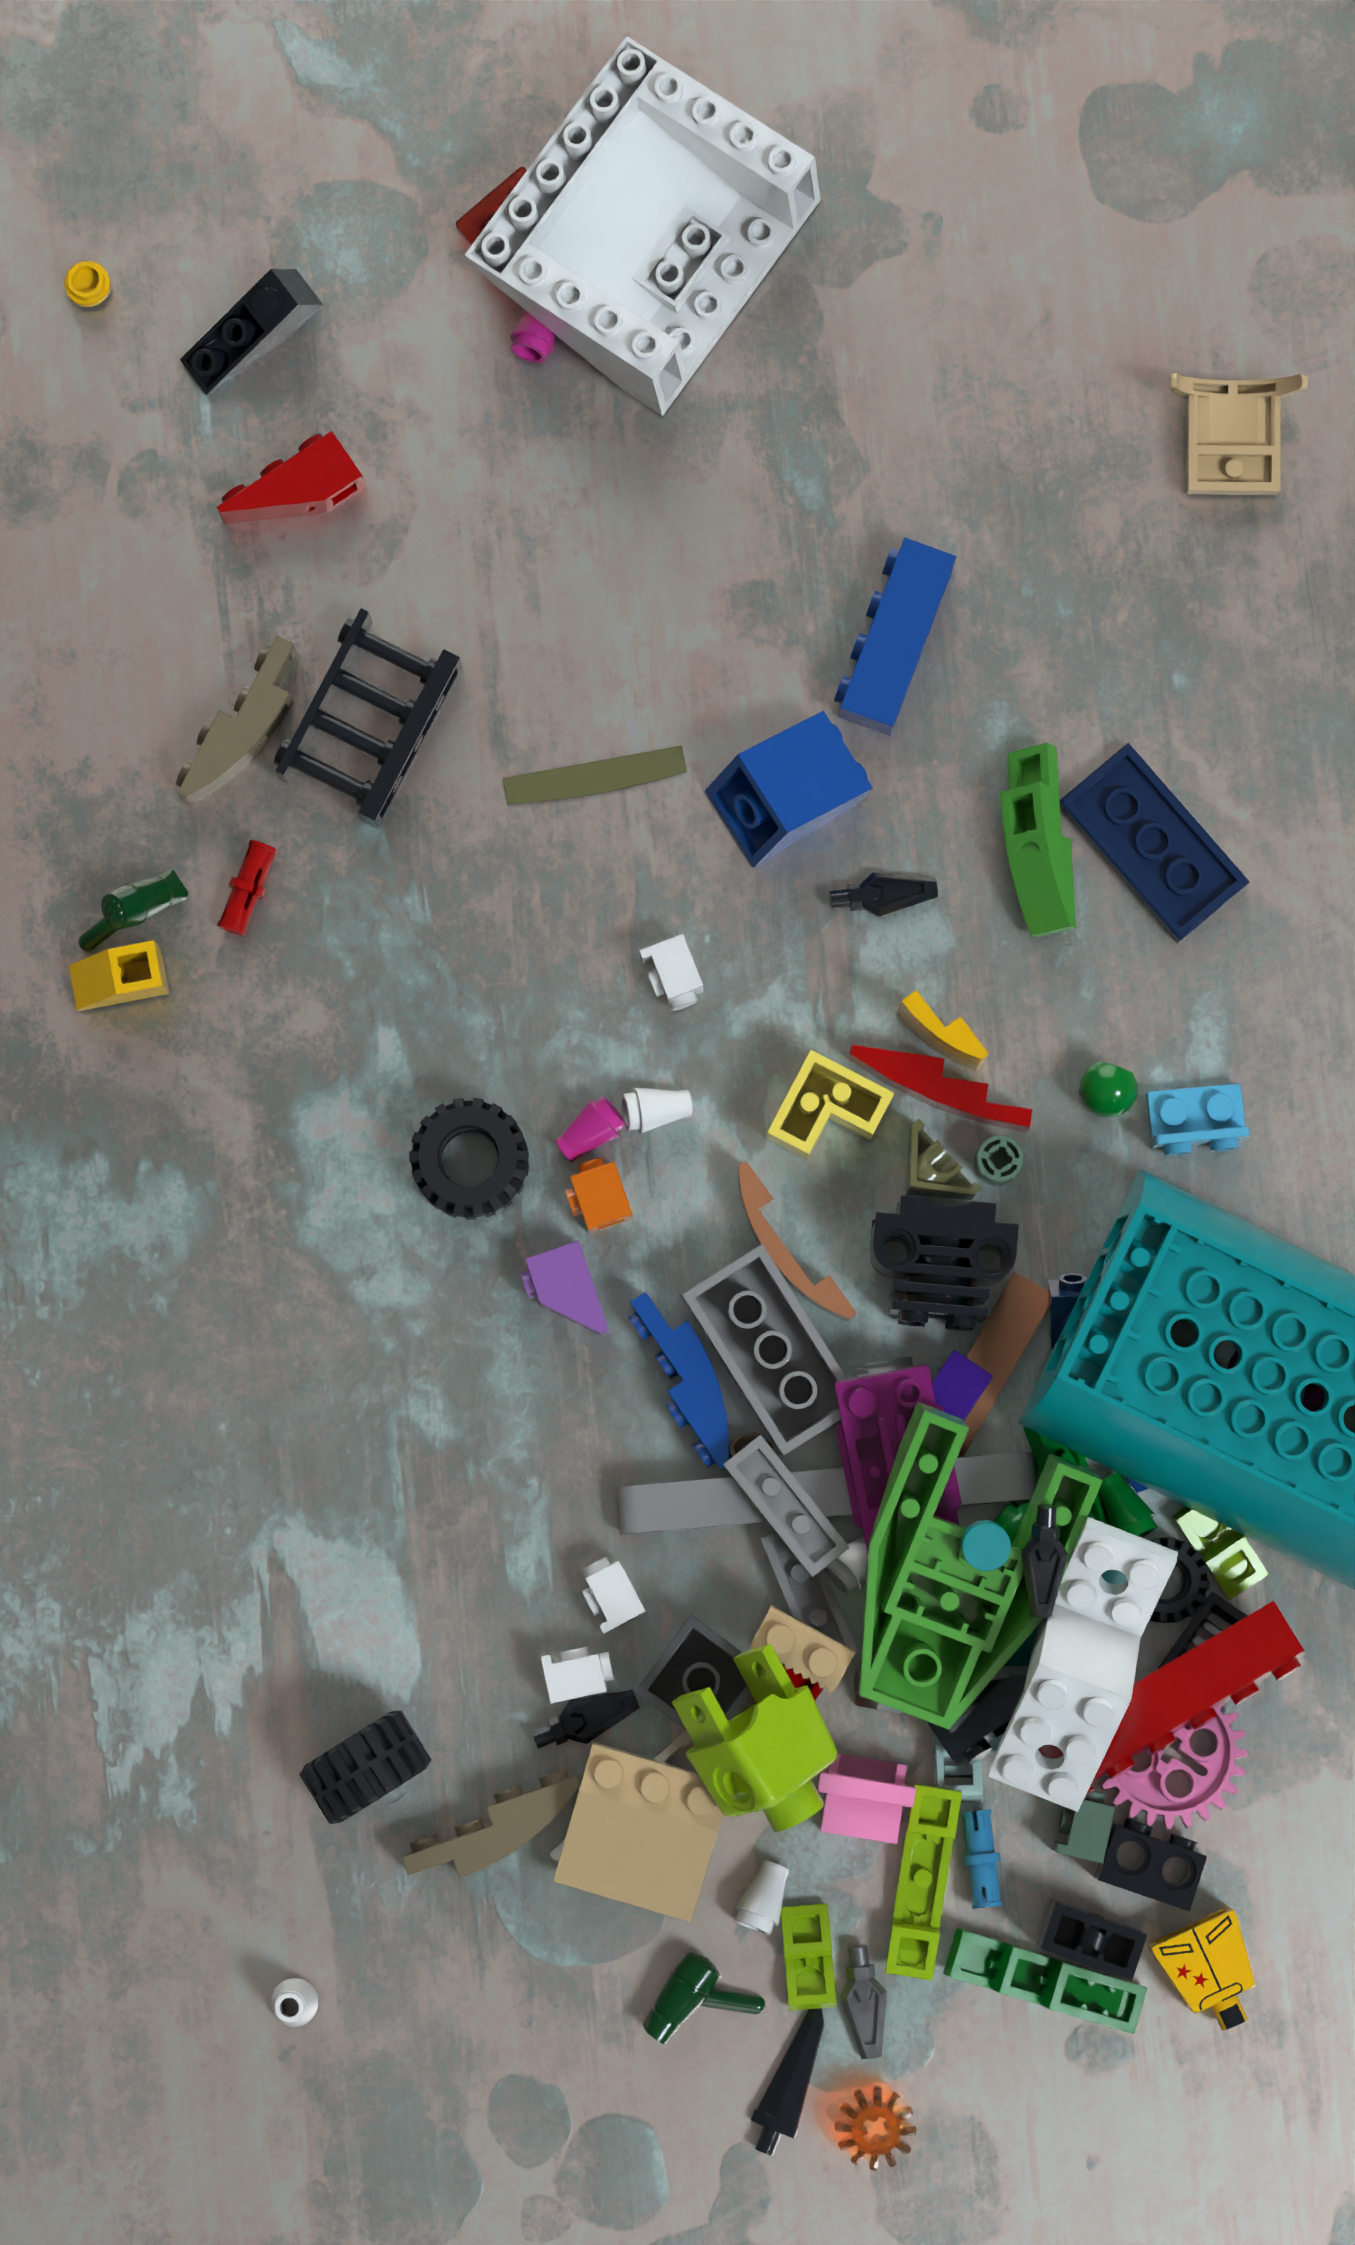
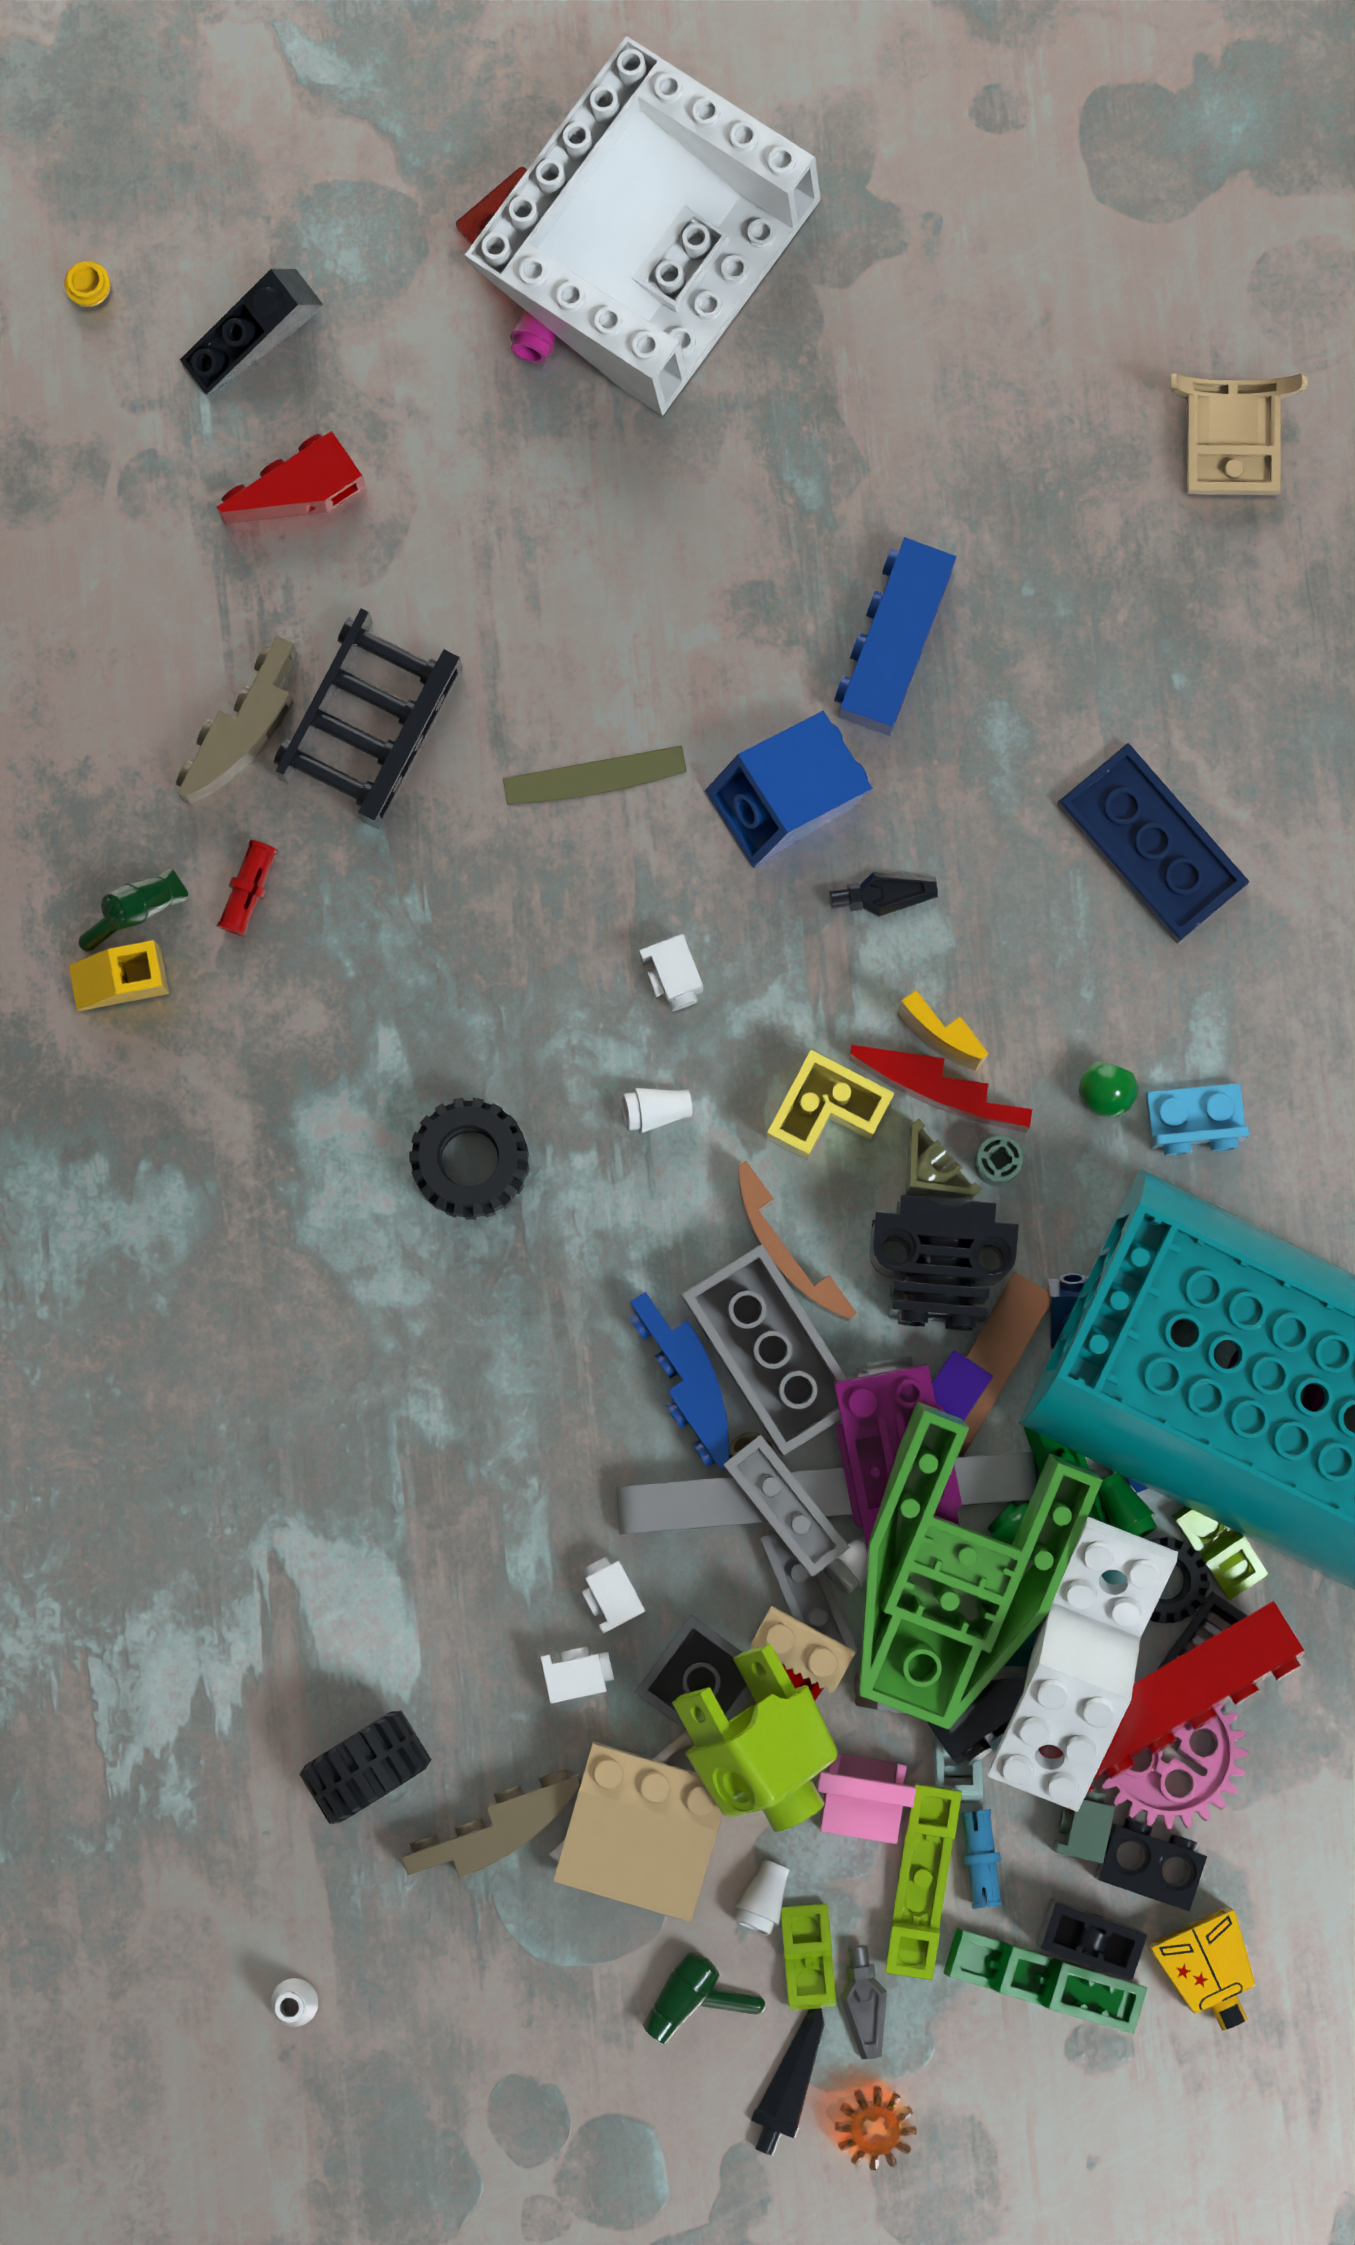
medium lavender slope [520,1241,610,1336] -> none
black piece [531,1689,640,1749] -> none
dark pink cone [555,1096,626,1162] -> none
orange brick [565,1158,633,1234] -> none
teal tile [960,1520,1011,1571] -> none
bright green slope [1000,743,1076,938] -> none
black piece [1021,1504,1068,1618] -> none

